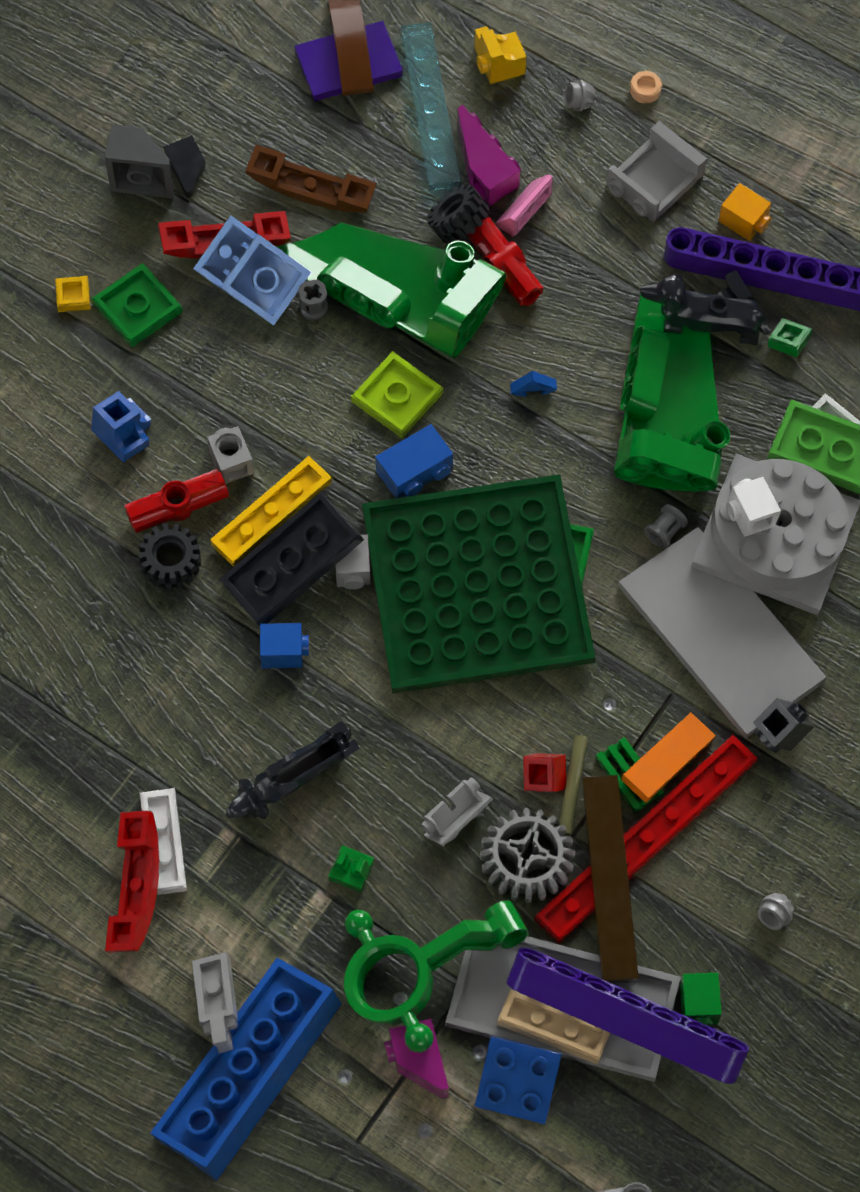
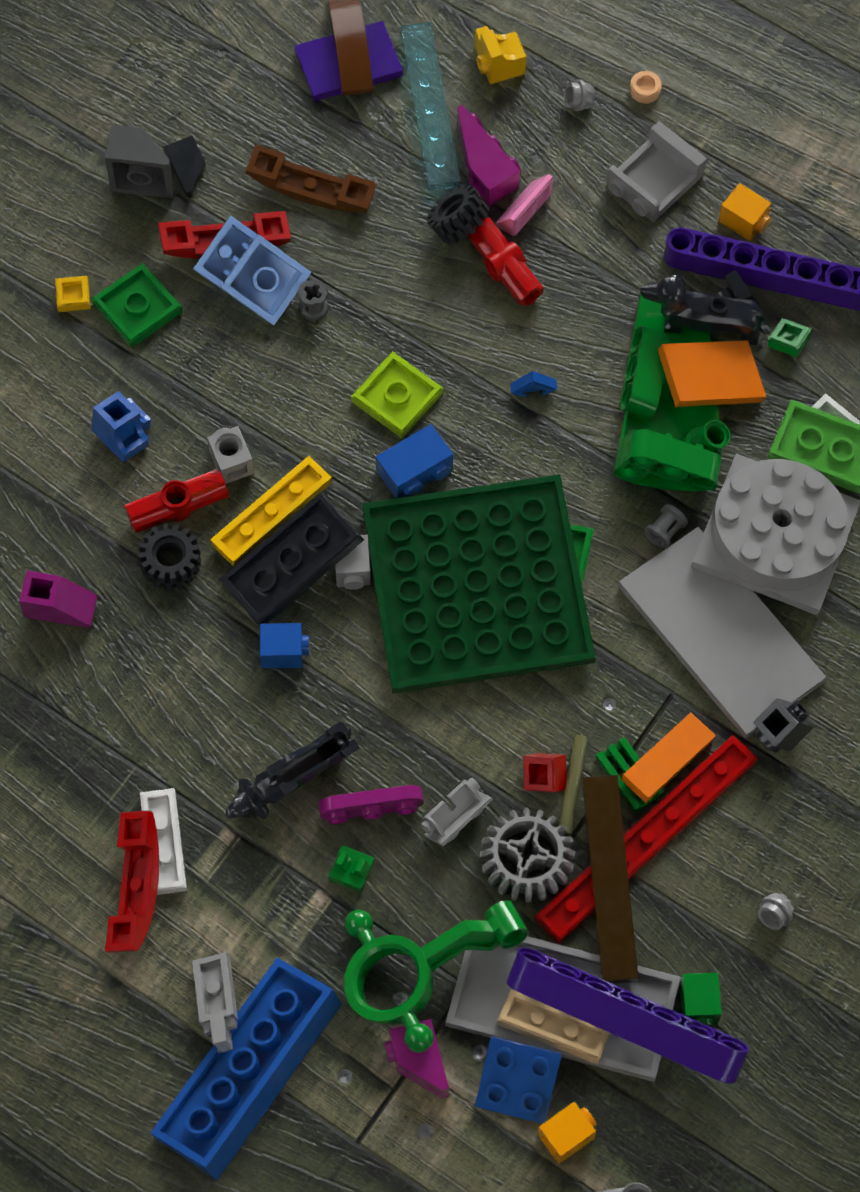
green panel [276,222,507,359] -> none
white brick [726,477,781,537] -> none
none -> magenta slope [19,570,98,628]
none -> magenta plate [318,785,424,825]
none -> light orange brick [537,1102,597,1164]
none -> orange tile [658,340,766,407]

